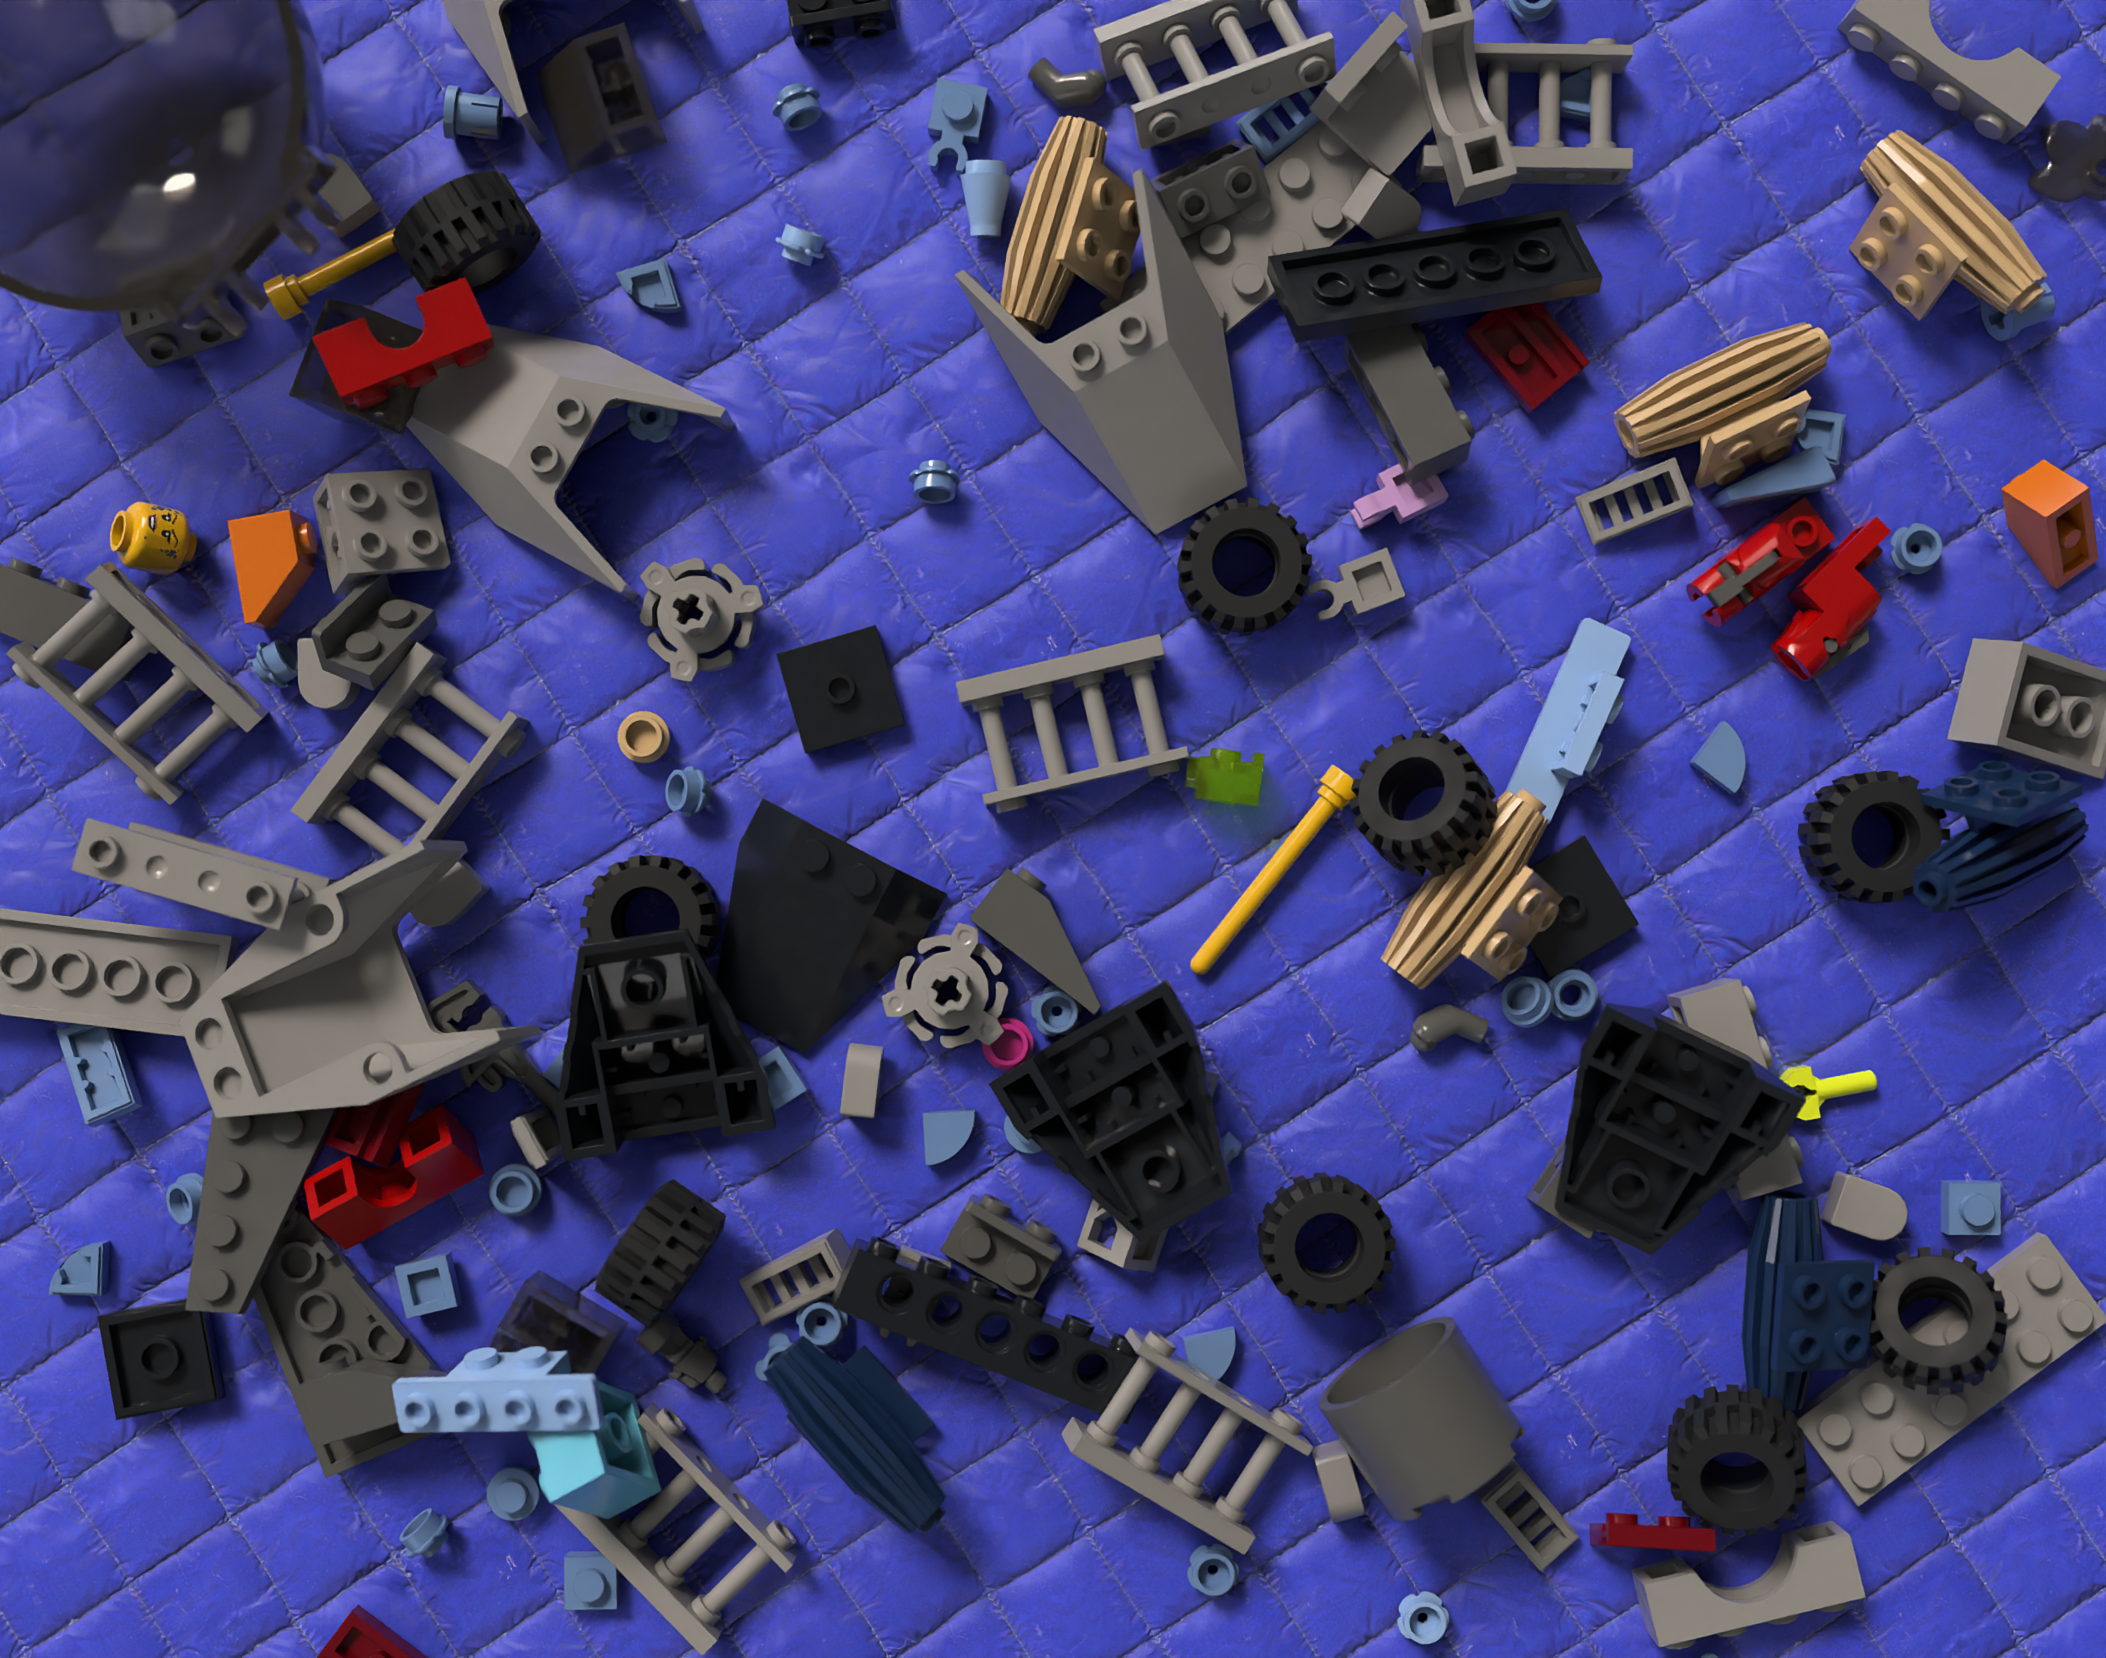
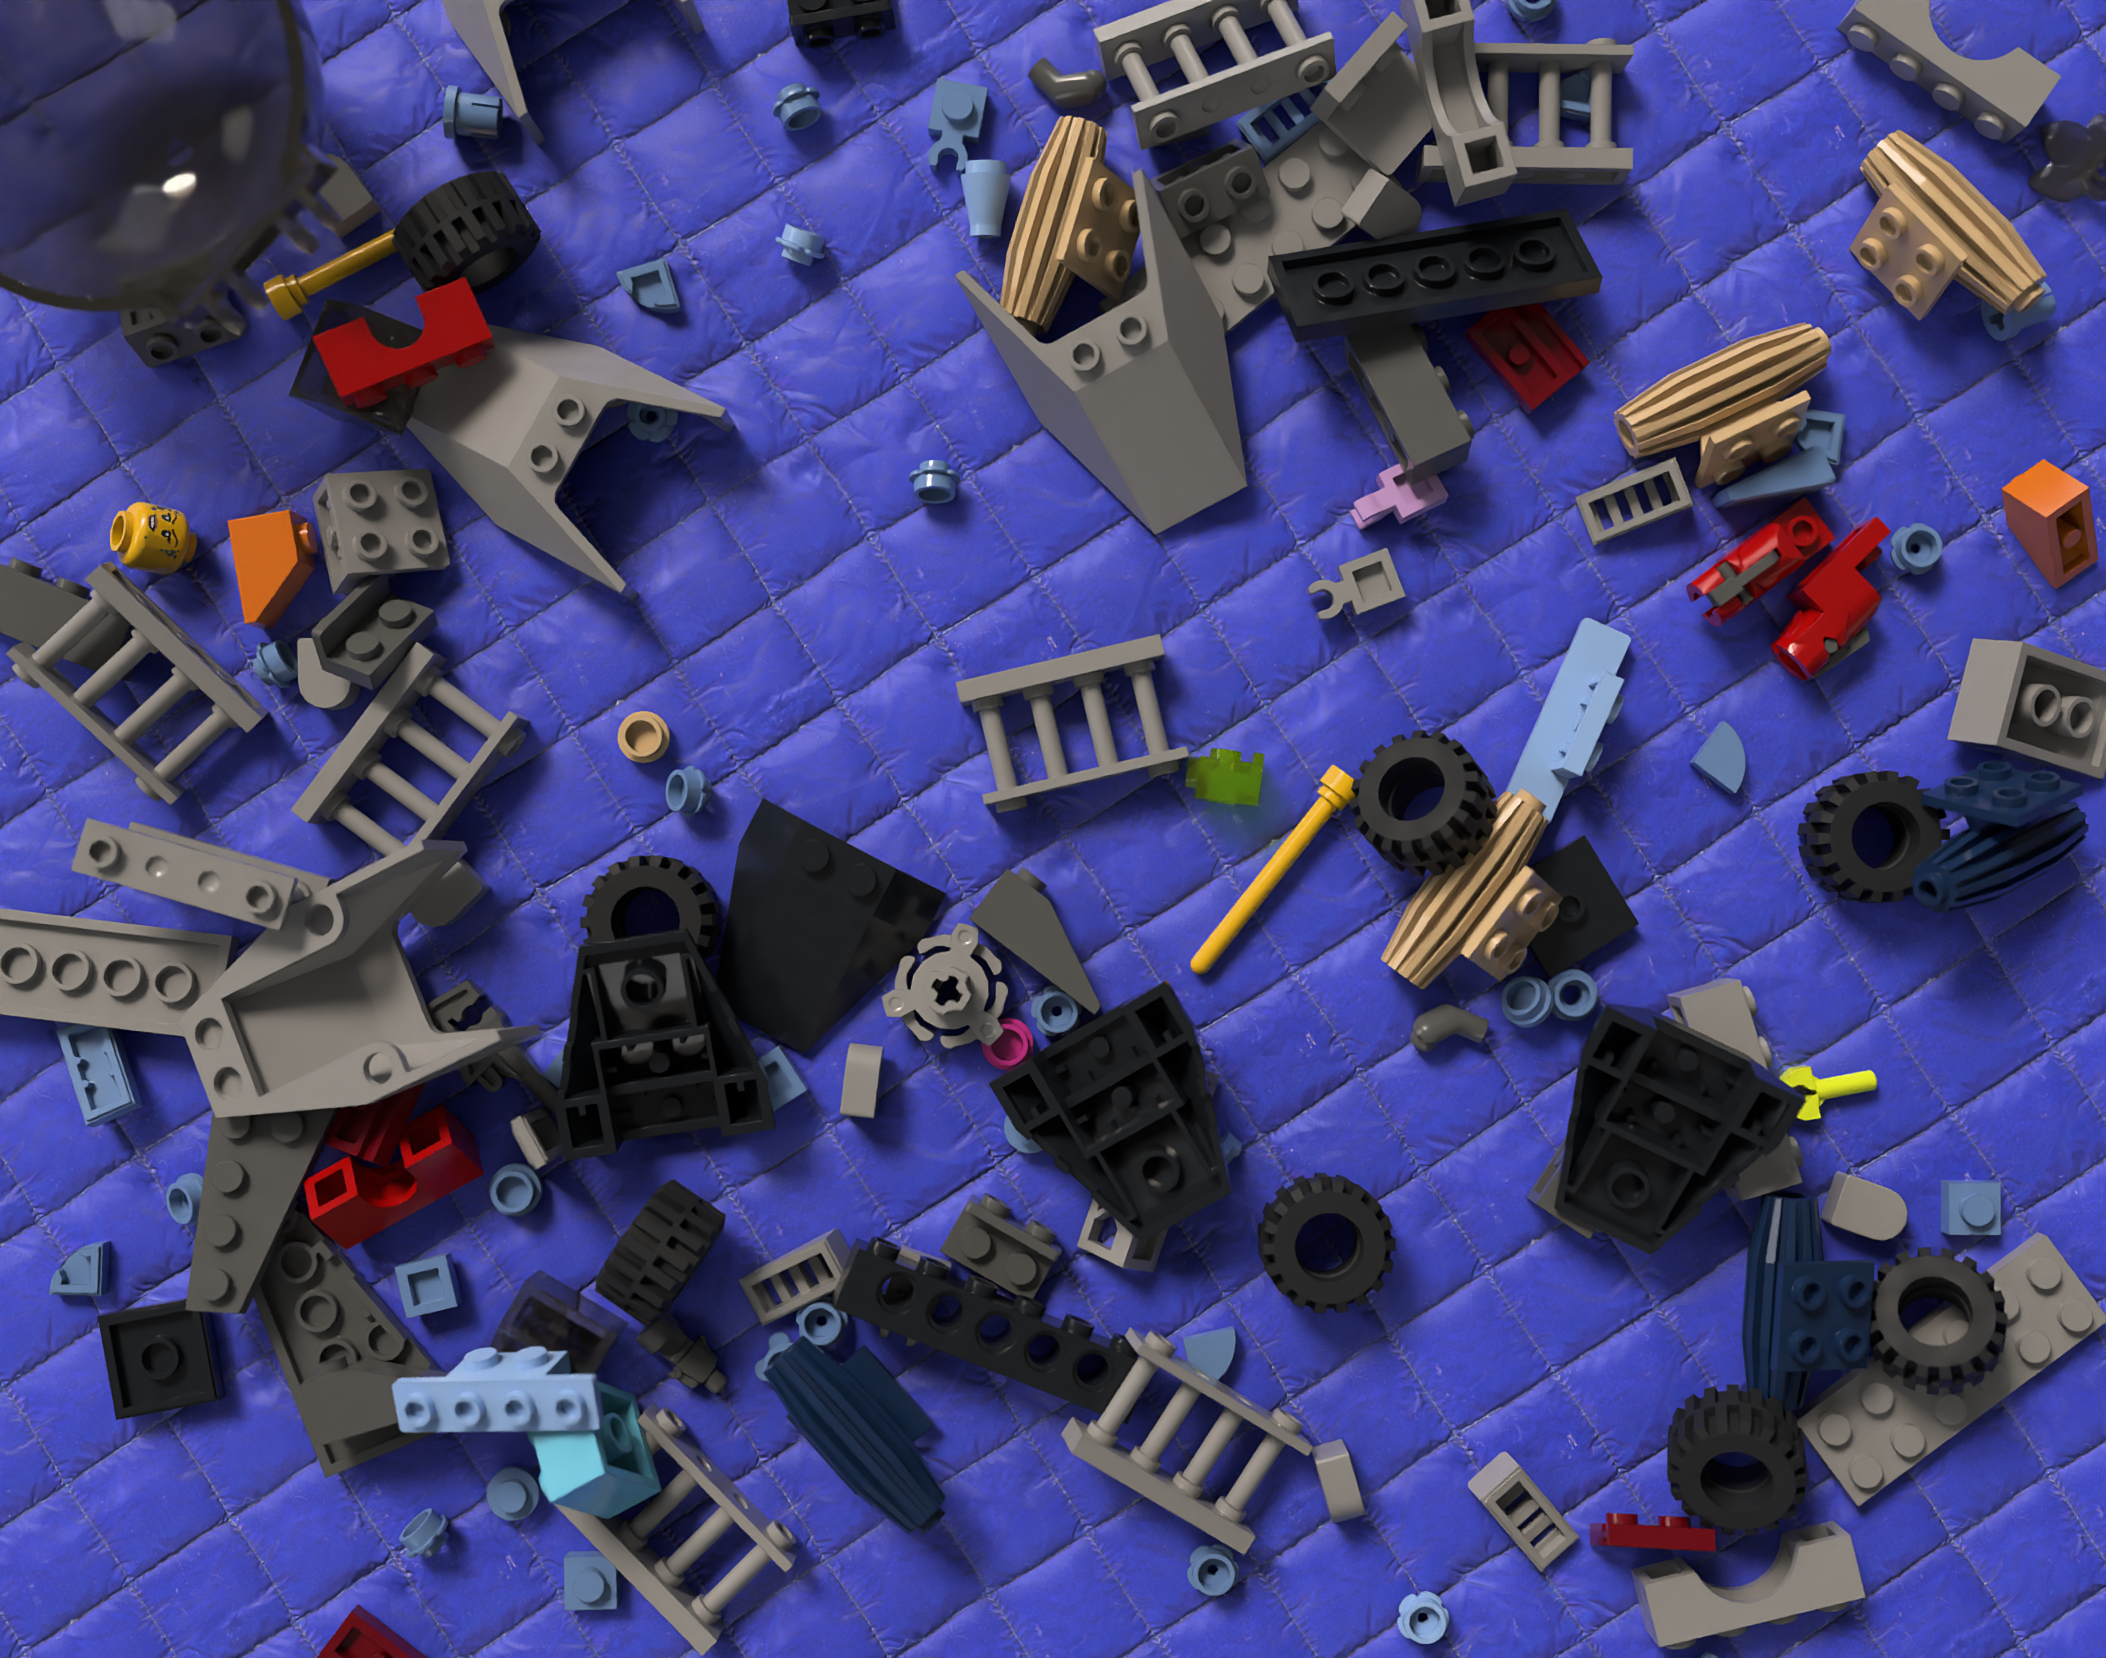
clear smoke slope [536,23,667,174] -> none
light grey piece [640,558,764,683] -> none
black plate [776,625,906,754] -> none
medium blue tile [923,1109,975,1166] -> none
black tyre [1177,498,1312,636] -> none
dark grey brick [1318,1317,1526,1521] -> none

